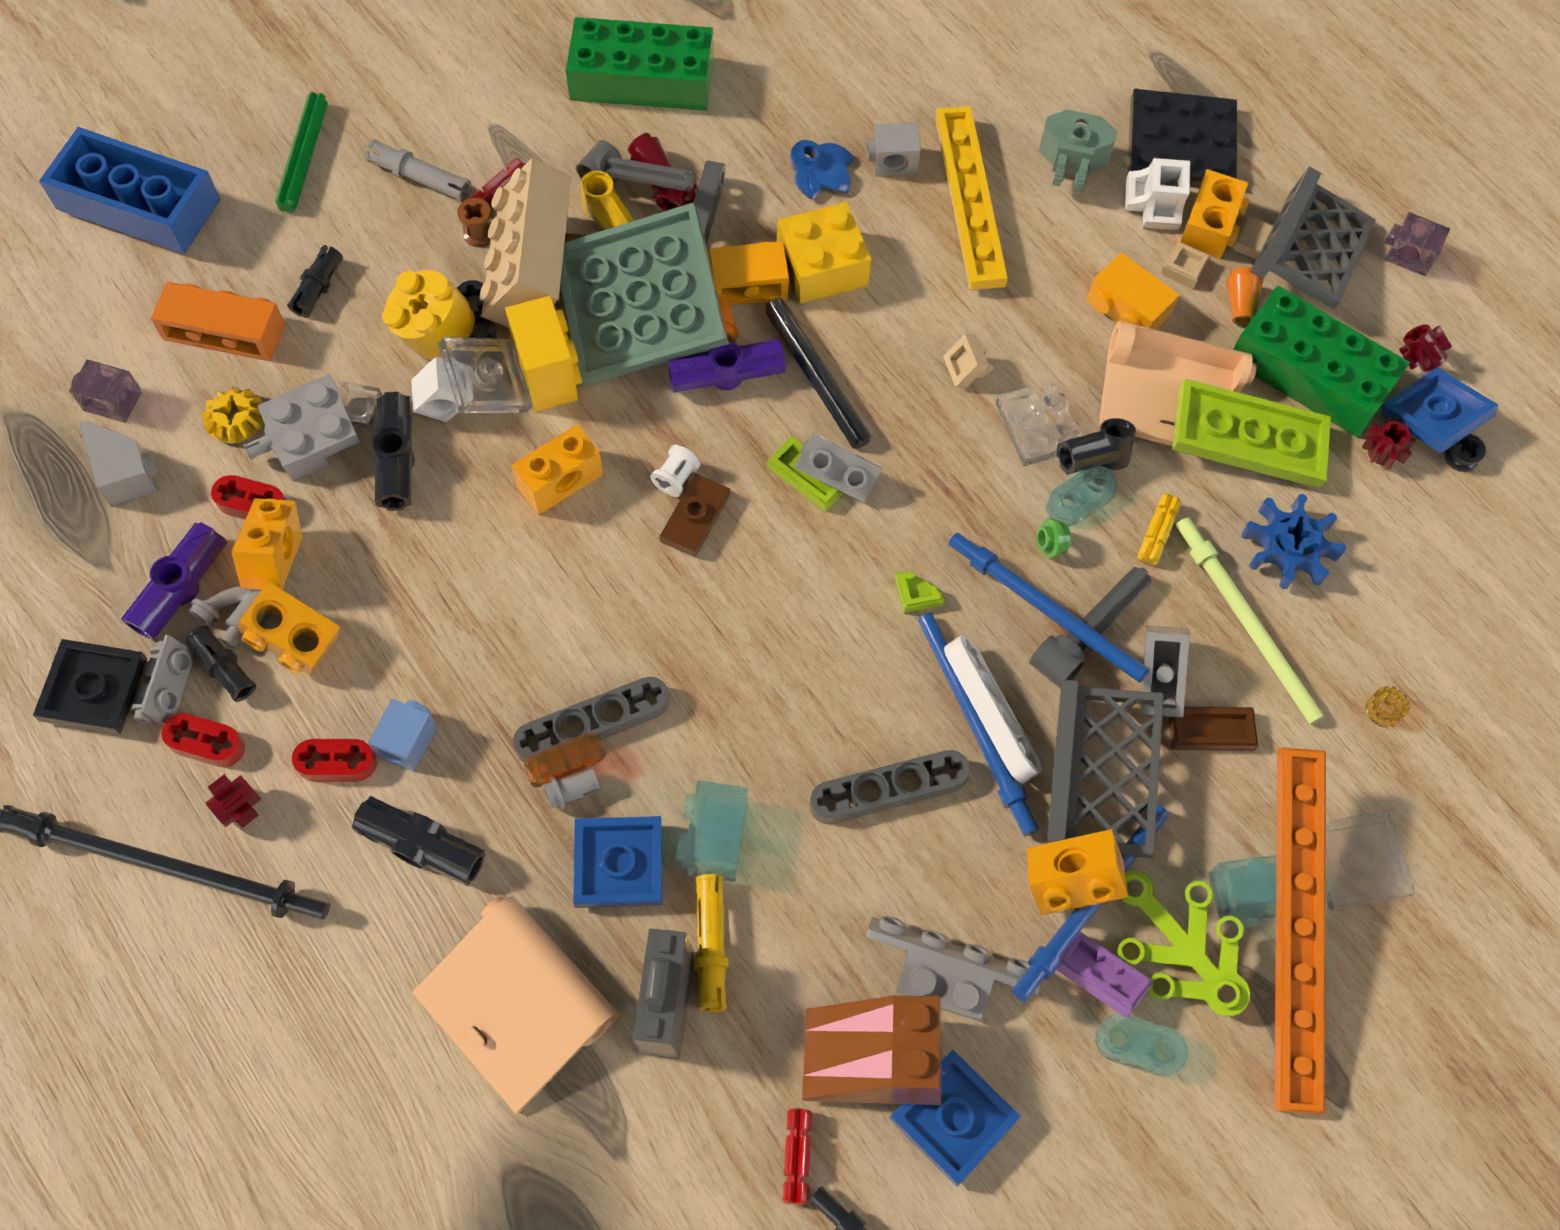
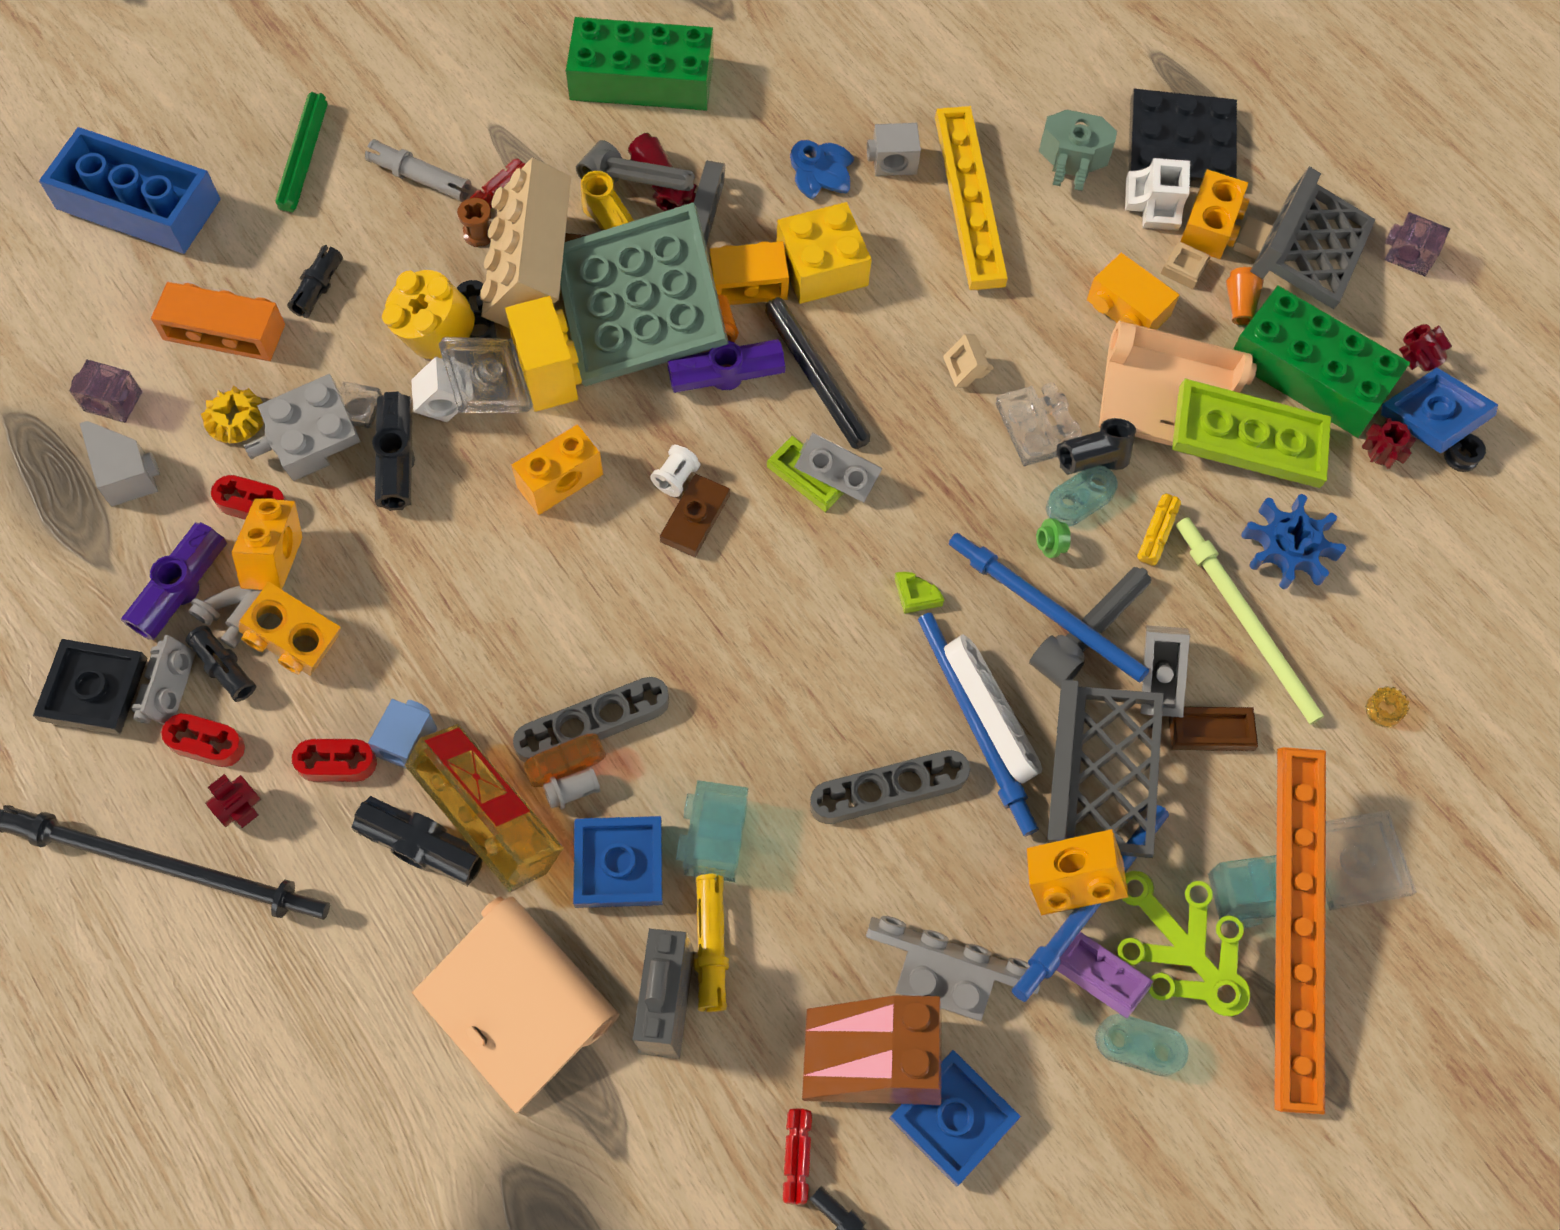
none -> clear yellow brick [404,724,564,892]

